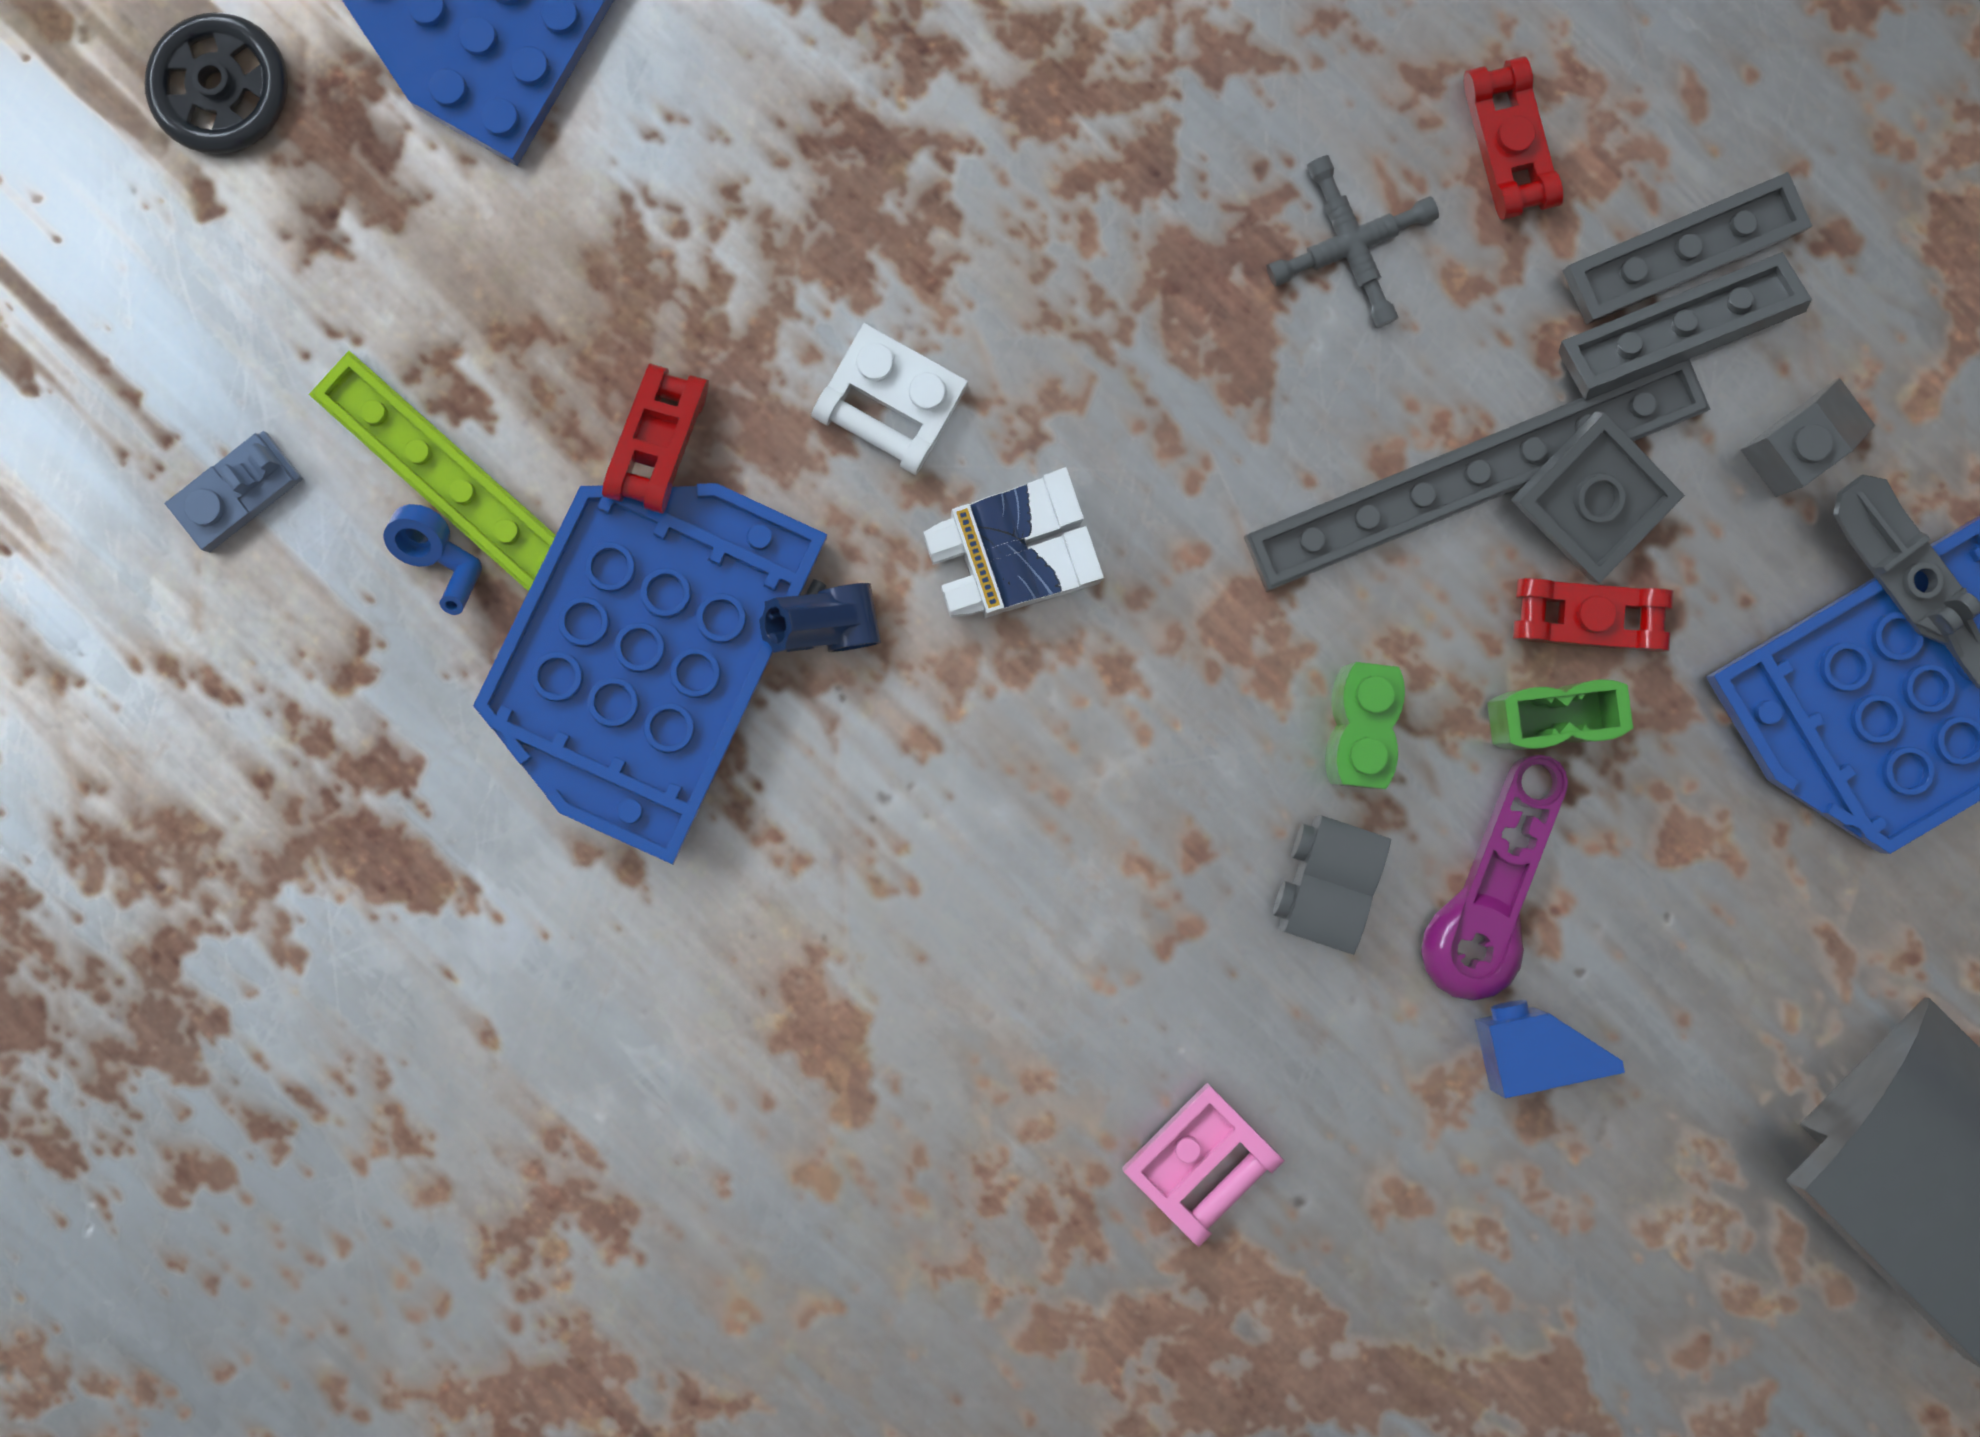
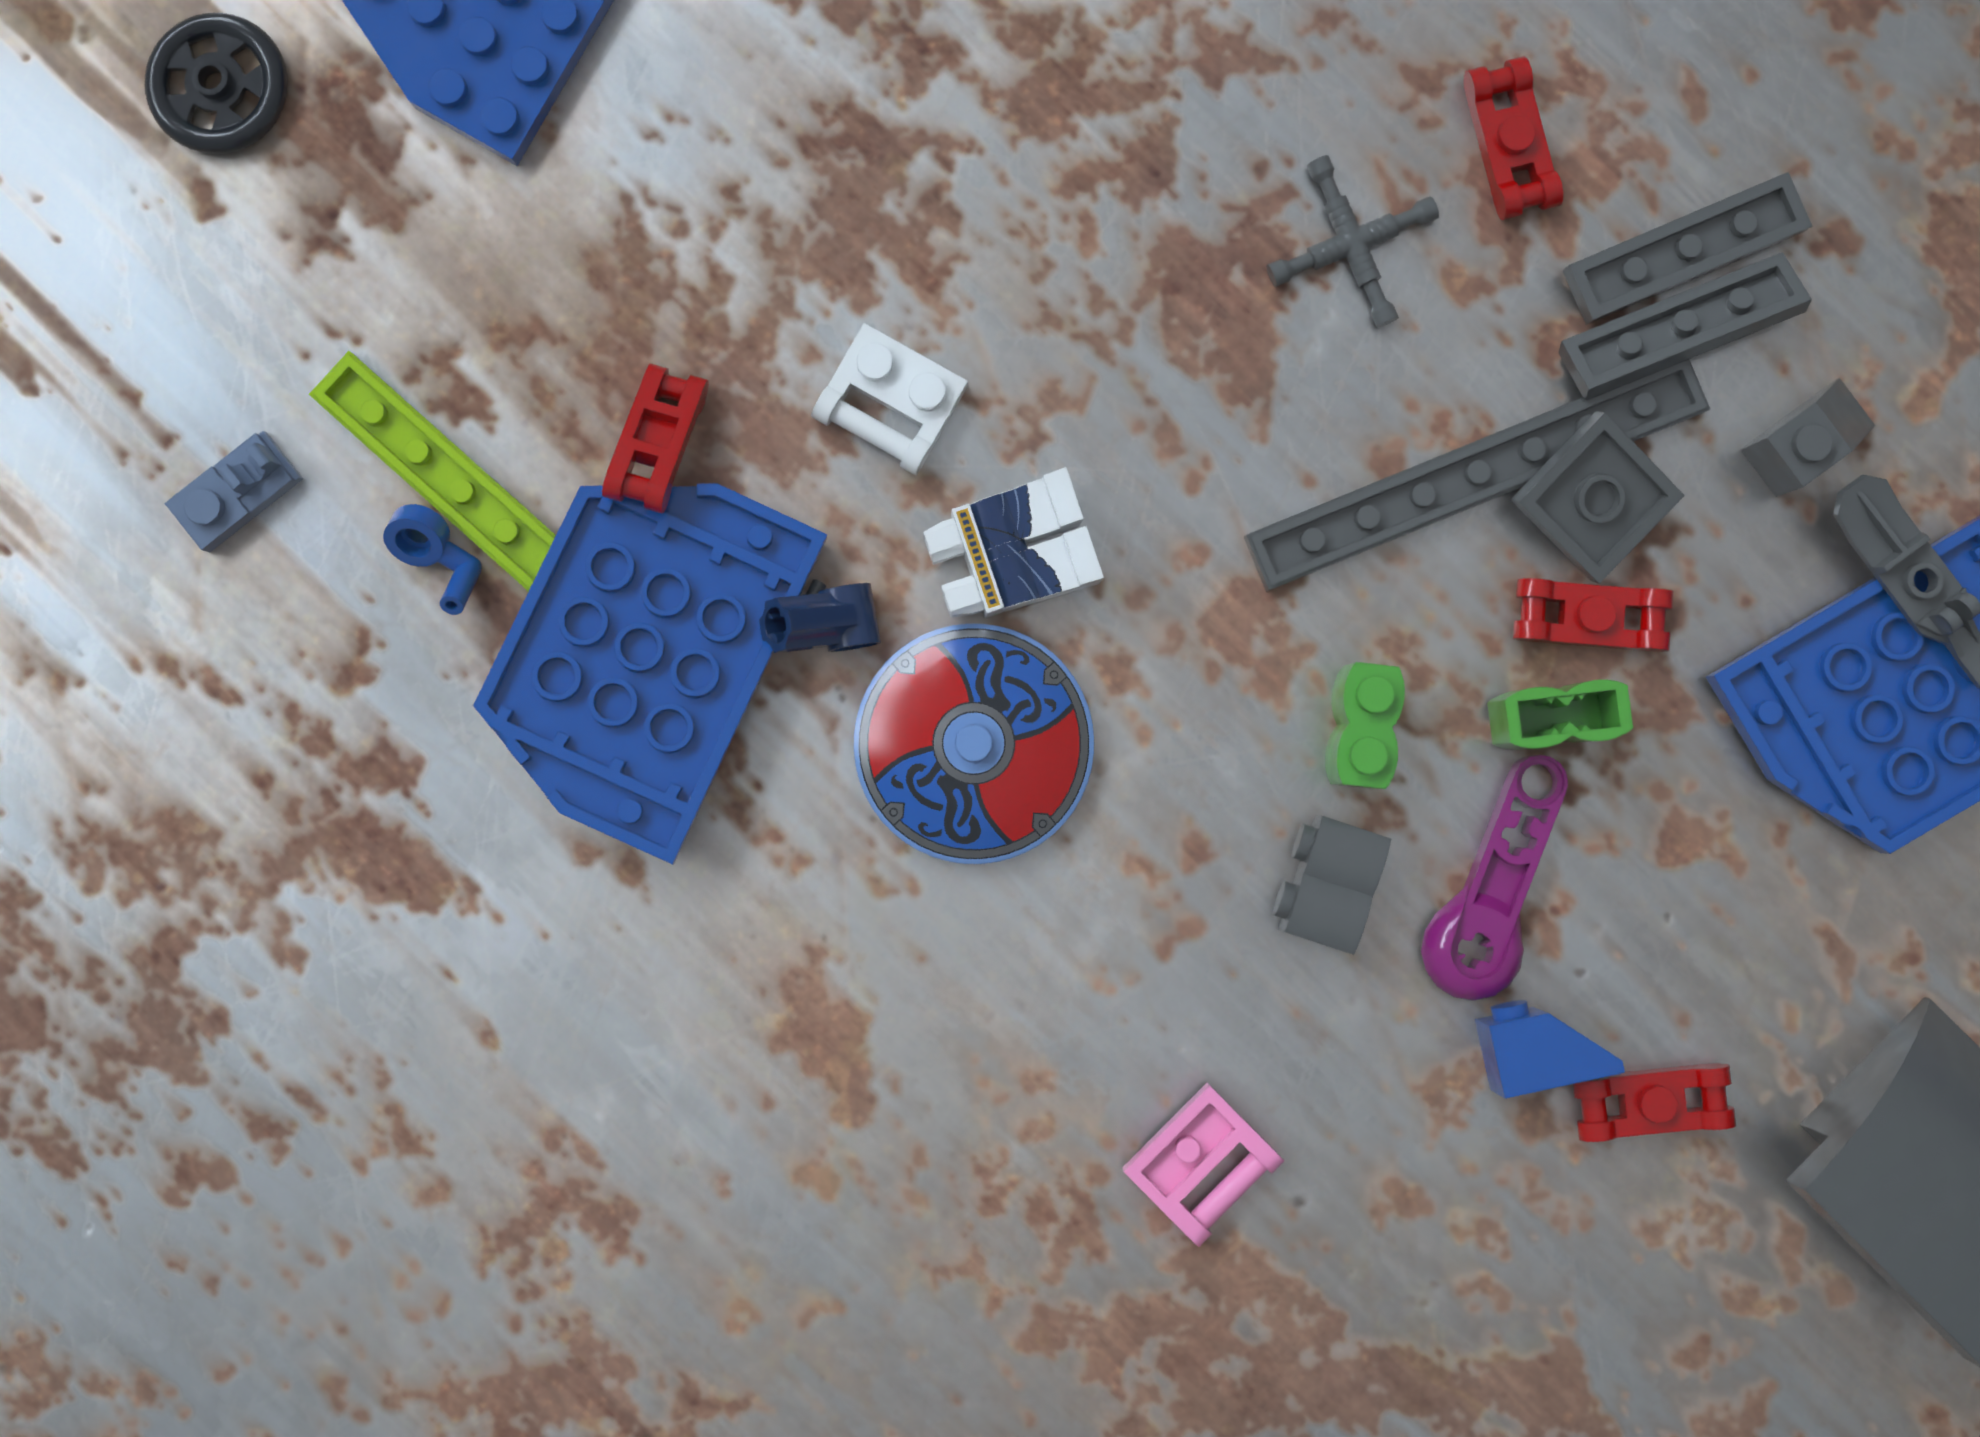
none -> dish [854,624,1094,864]
none -> red plate [1573,1063,1736,1142]

